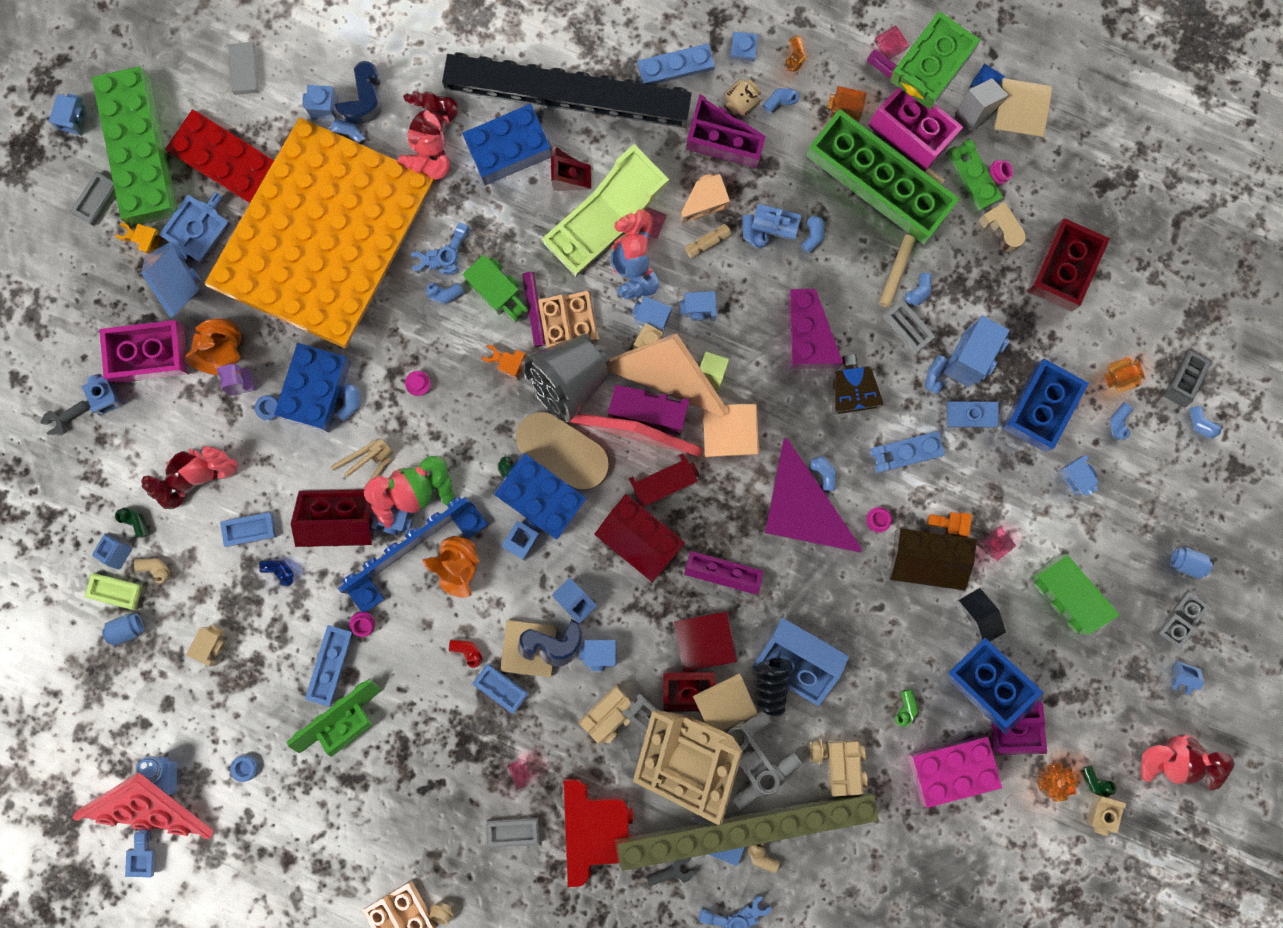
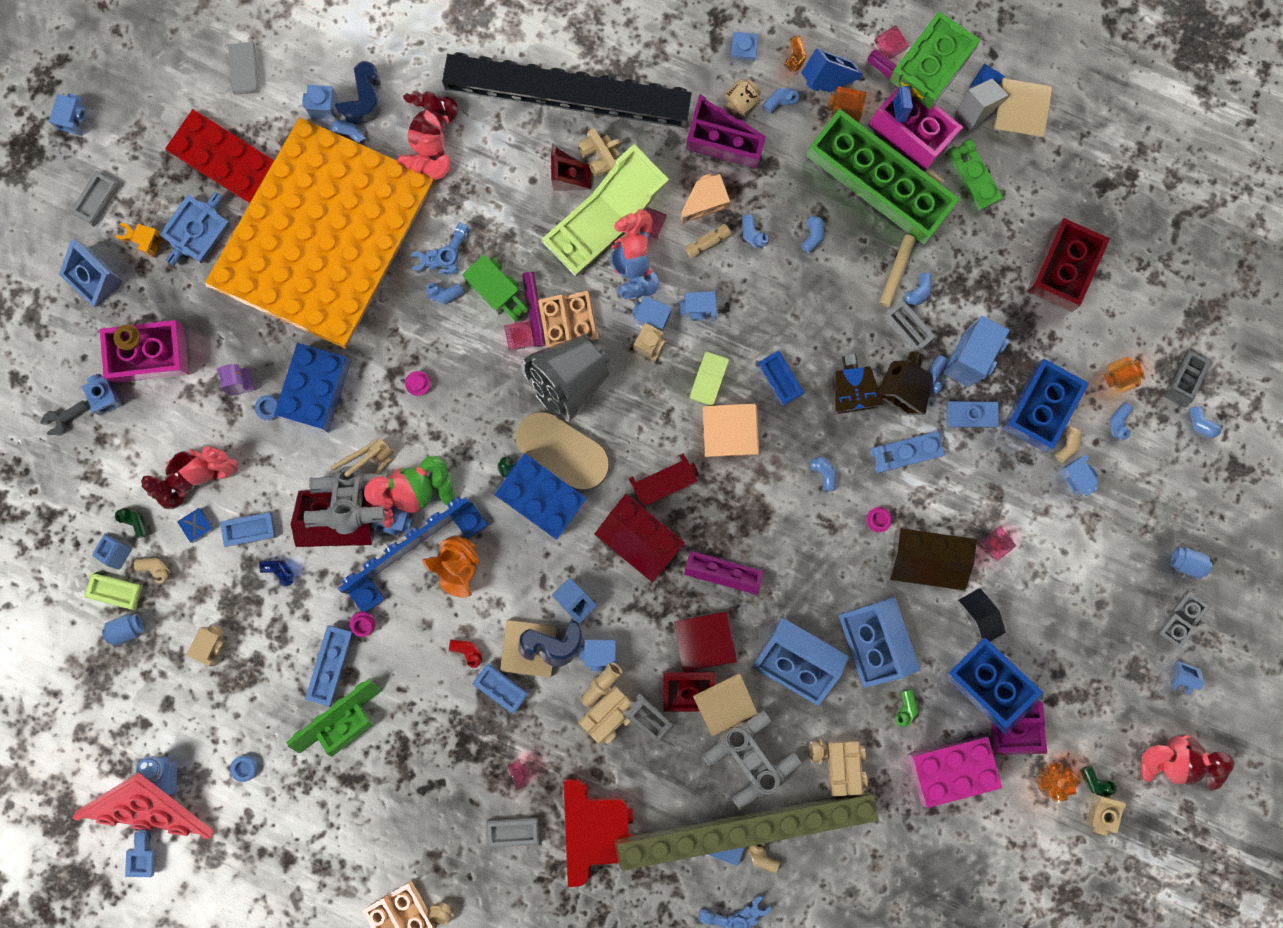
bright green brick [92,66,178,227] -> none
medium blue slope [141,241,201,318] -> none
orange helmet [184,318,242,375] -> none
medium blue arm [336,384,360,422] -> none
blue brick [462,104,551,186] -> none
orange piece [482,345,527,380] -> none
medium blue brick [501,519,540,561] -> none
coral tile [569,413,702,458] -> none
light nougat tile [606,333,728,416] -> none
magenta wedge [608,385,690,437] -> none
tan slope [633,711,743,825] -> none
medium blue plate [637,43,715,85] -> none
dark grey bar [647,858,695,886] -> none
medium blue hips [751,204,801,240] -> none
black piece [753,658,791,716] -> none
magenta tile [765,438,862,553] -> none
magenta wedge [788,289,843,369] -> none
orange piece [927,512,972,538] -> none
tan leg [979,202,1025,252] -> none
dark pink plate [990,160,1013,185] -> none
bright green slope [1031,555,1120,635] -> none
none -> medium blue slope [59,239,122,307]
none -> pearl gold plate [114,325,140,350]
none -> blue tile [177,508,214,543]
none -> light grey piece [304,466,388,534]
none -> clear pink plate [504,321,534,351]
none -> tan hips [577,128,622,177]
none -> tan pin [581,662,622,708]
none -> blue tile [757,350,805,406]
none -> blue slope [801,48,863,93]
none -> medium blue slope [838,597,920,688]
none -> dark brown torso [876,351,932,415]
none -> blue tile [893,86,913,122]
none -> tan arm [1055,426,1082,464]

